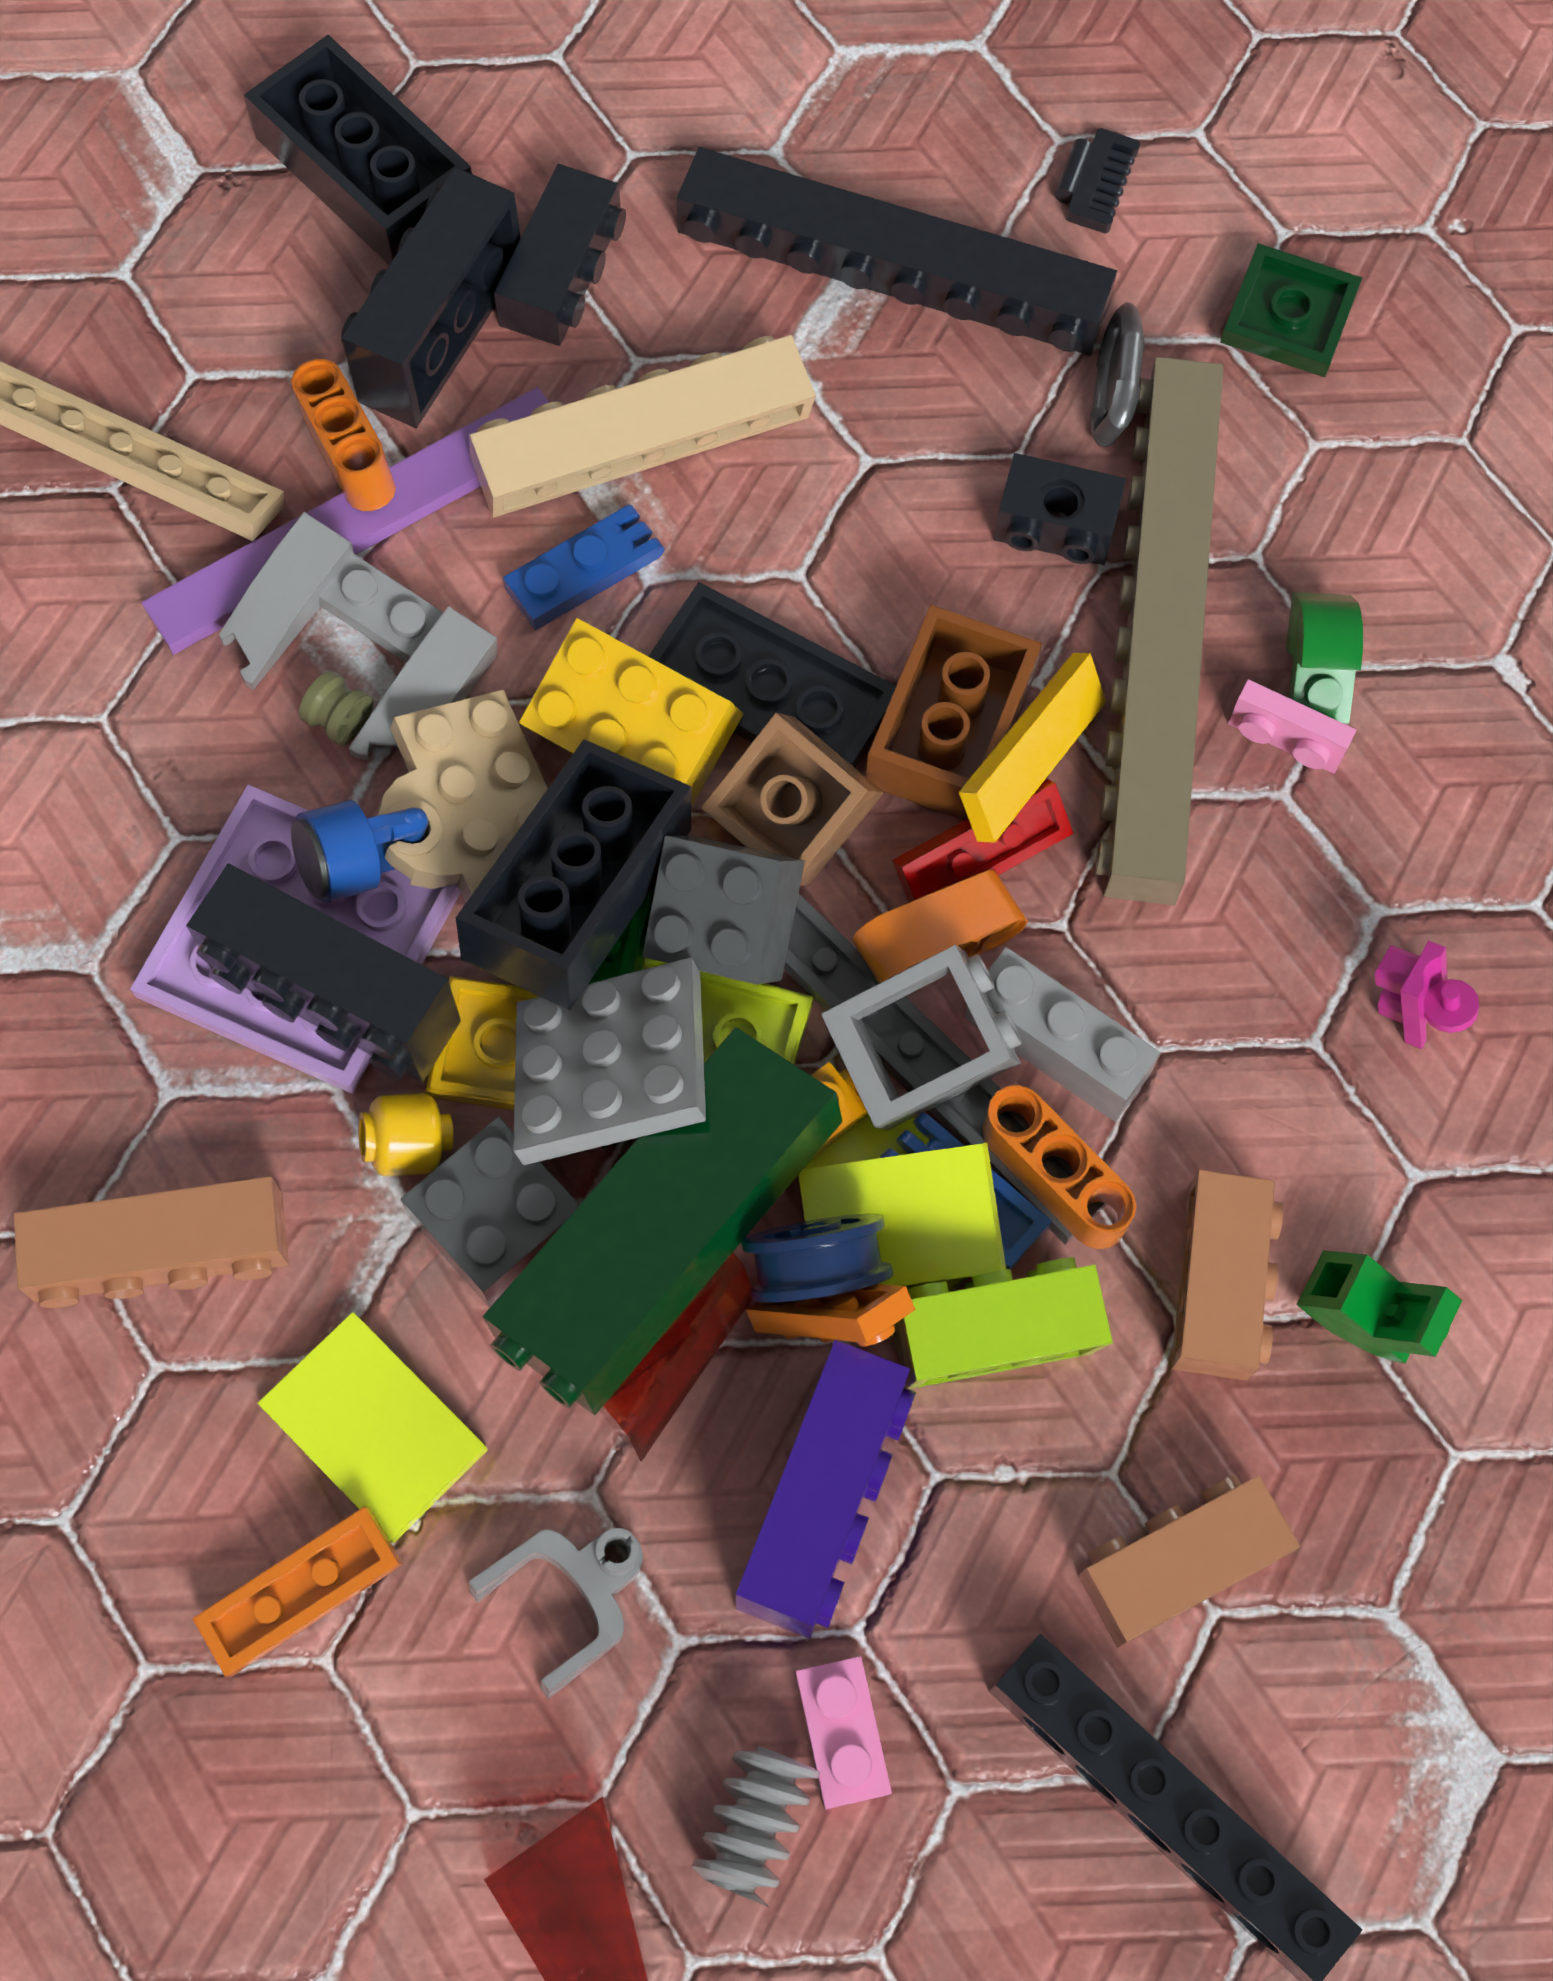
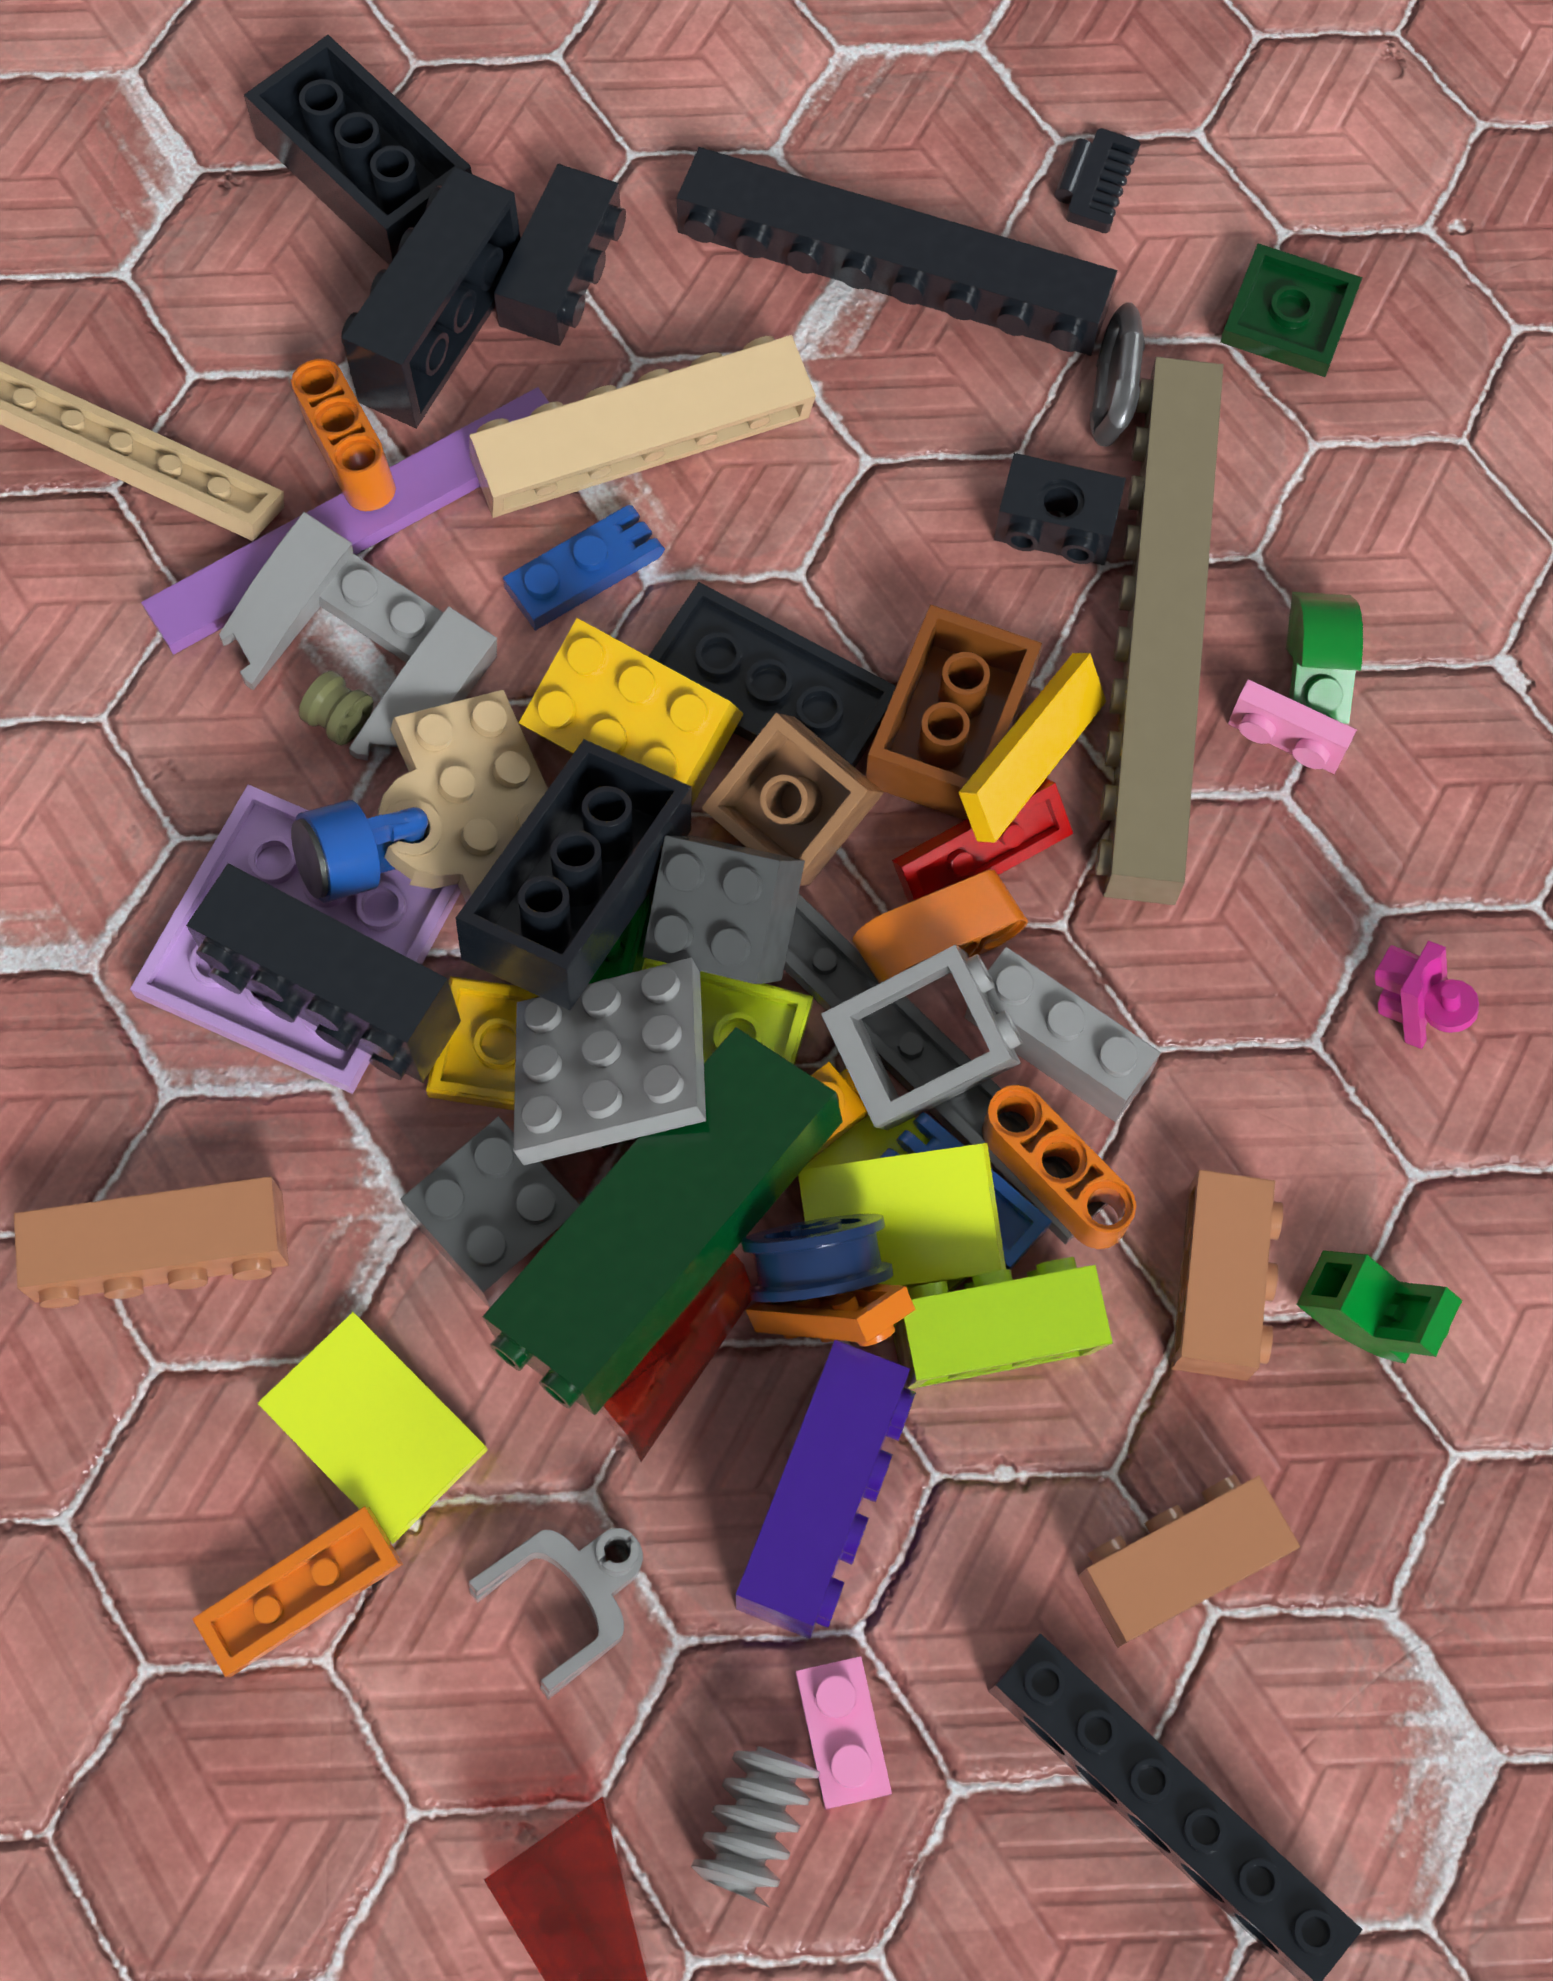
yellow head [358,1093,453,1177] -> none

